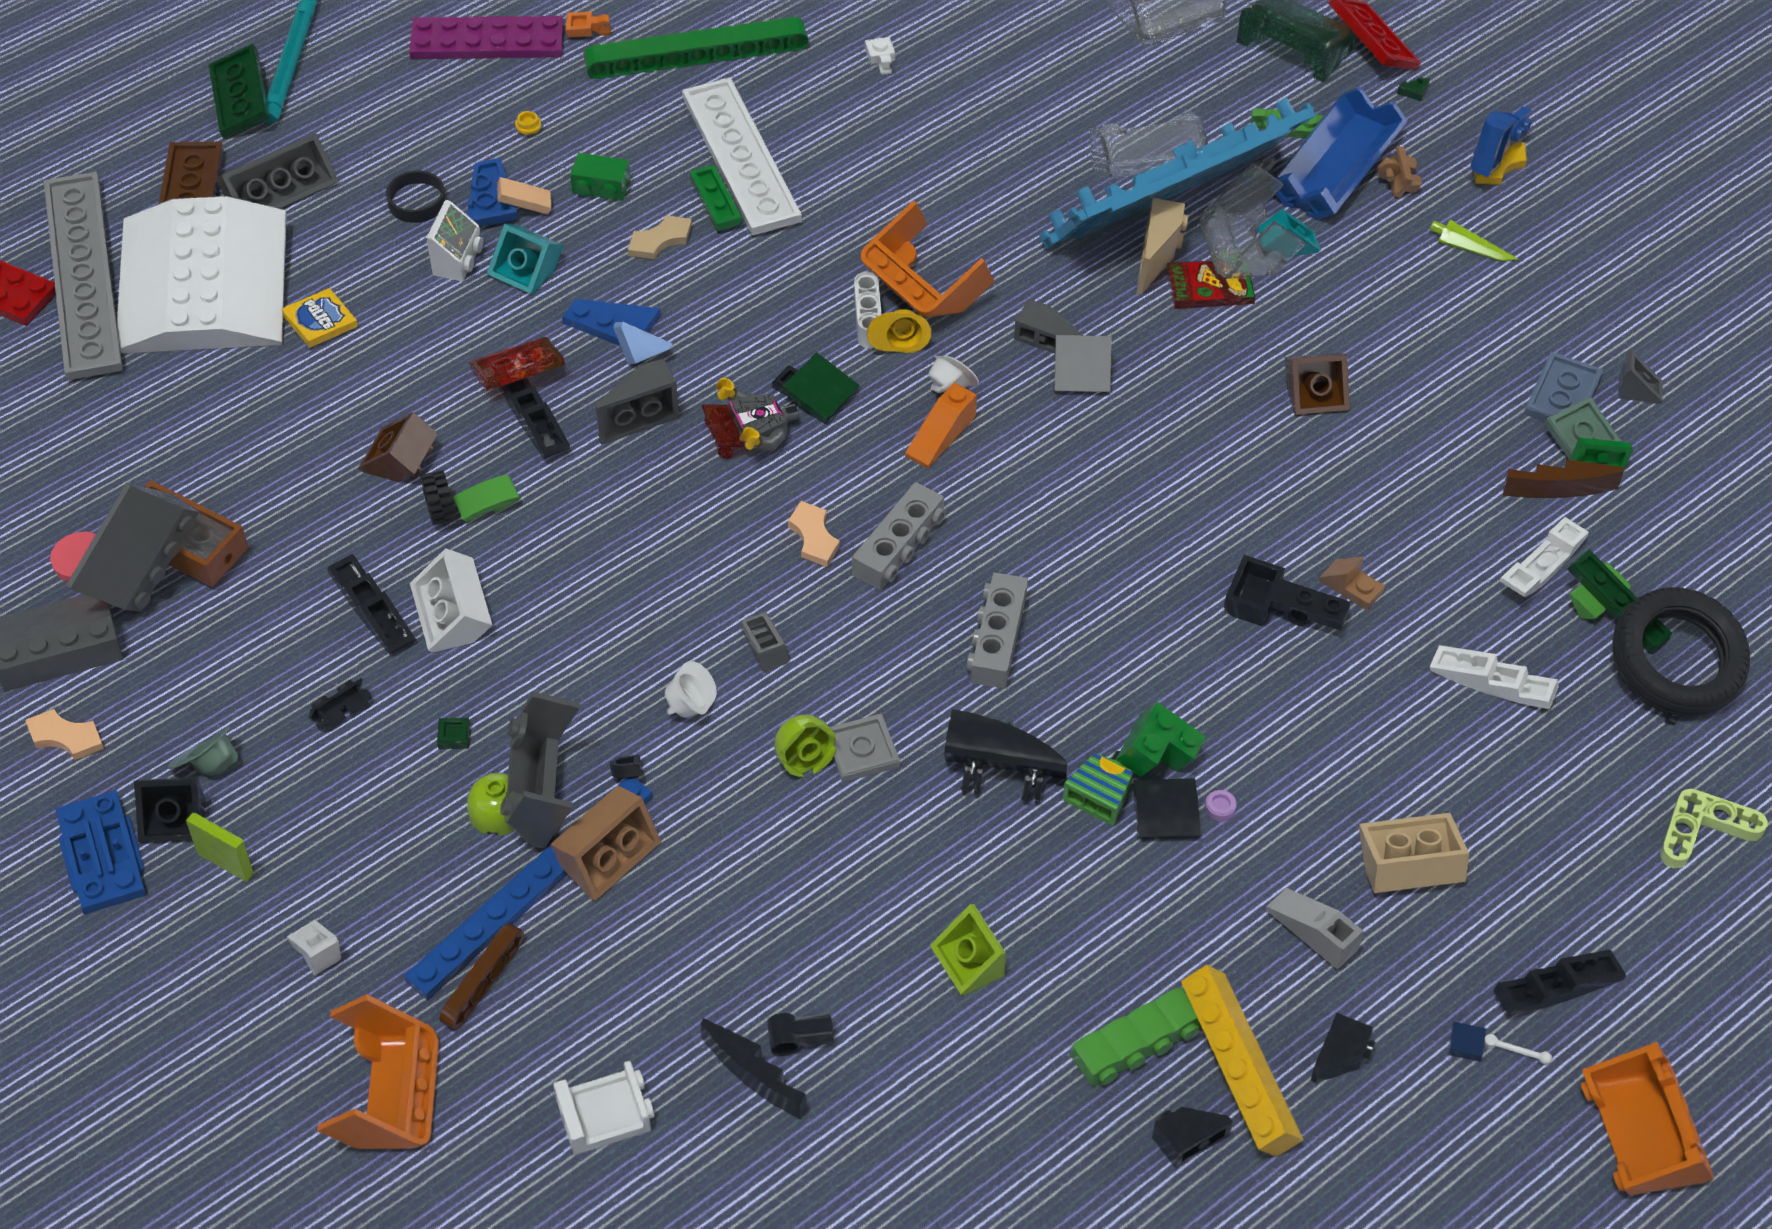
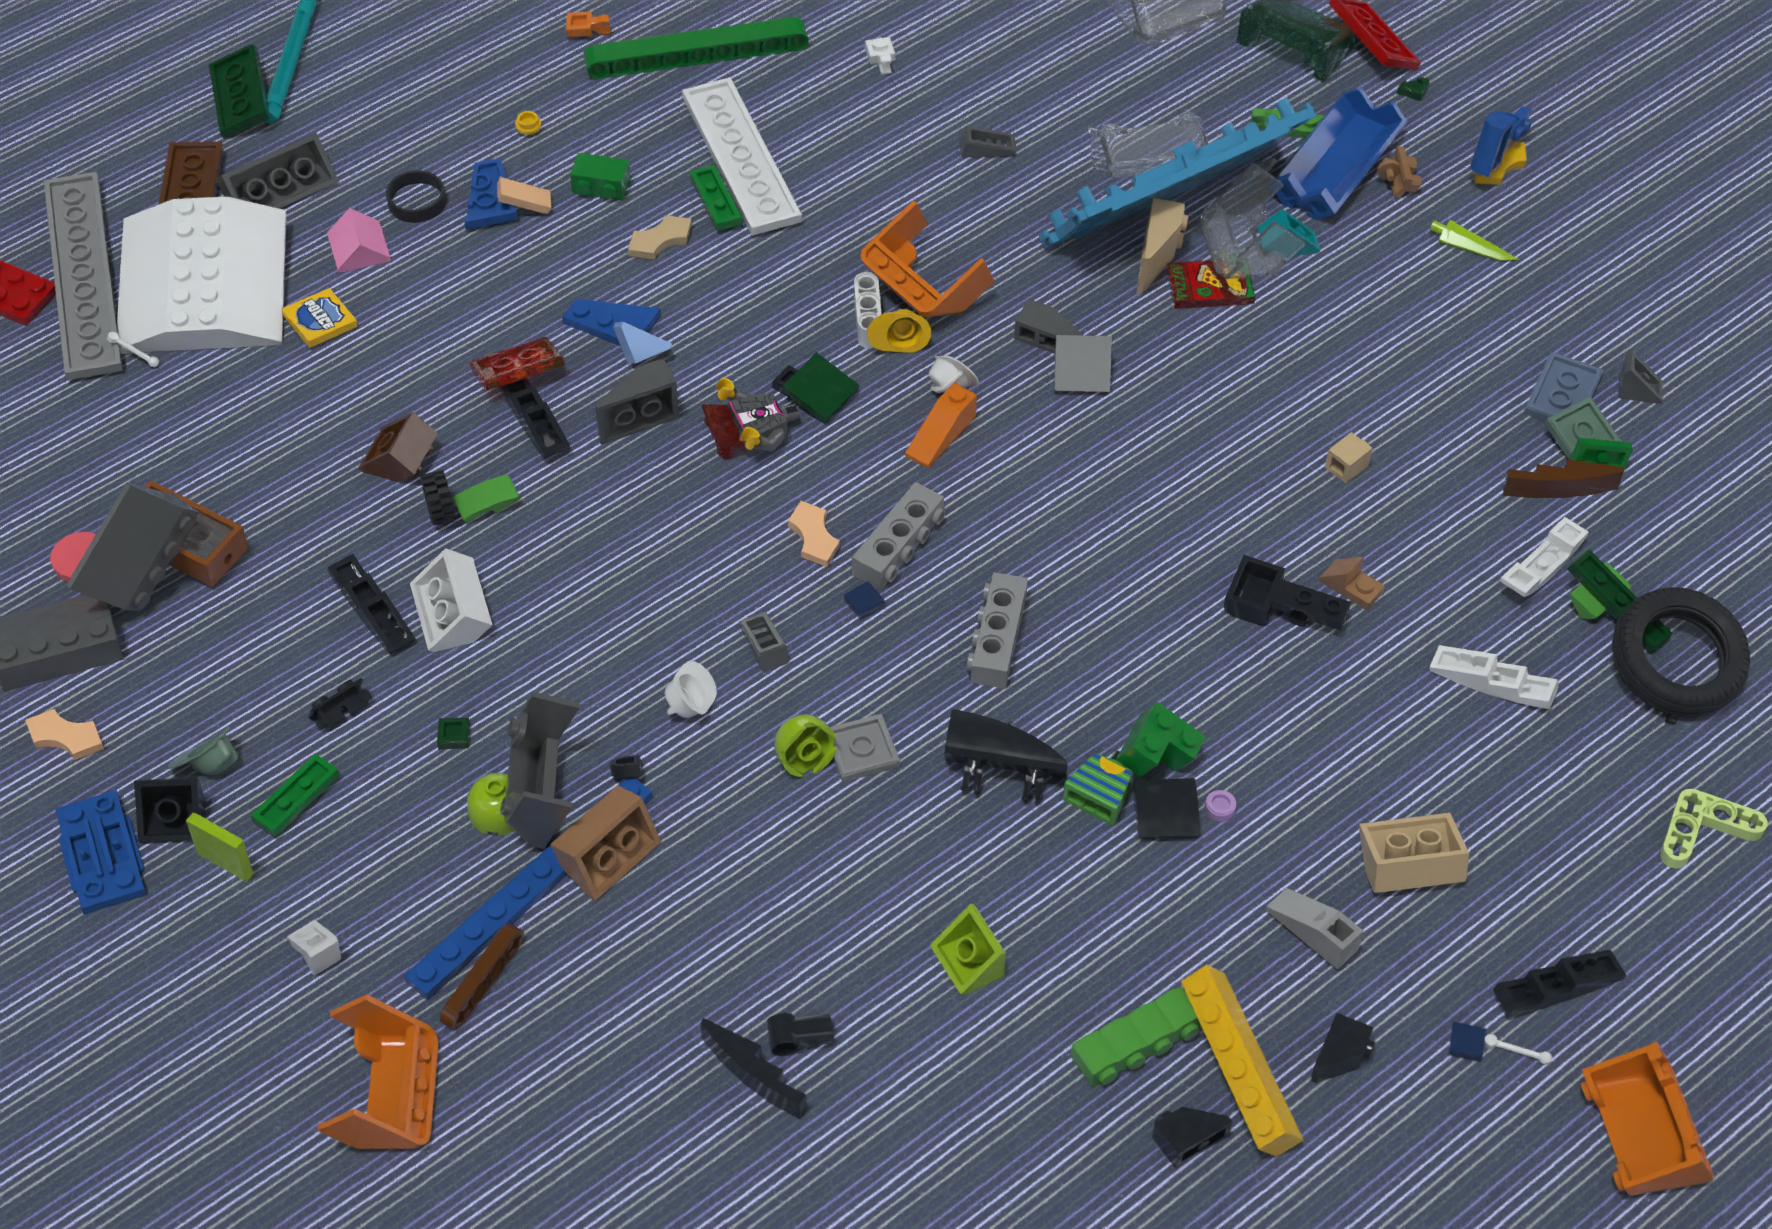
magenta plate [409,15,564,59] -> none
white slope [427,200,483,281] -> none
teal slope [487,224,564,294] -> none
white panel [553,1061,654,1155] -> none
reddish brown slope [1285,353,1350,415] -> none
none -> white hinge [107,332,159,368]
none -> green plate [251,753,340,837]
none -> bright pink slope [327,208,391,273]
none -> dark blue tile [844,581,885,620]
none -> dark grey slope [960,126,1016,157]
none -> tan brick [1325,432,1372,483]

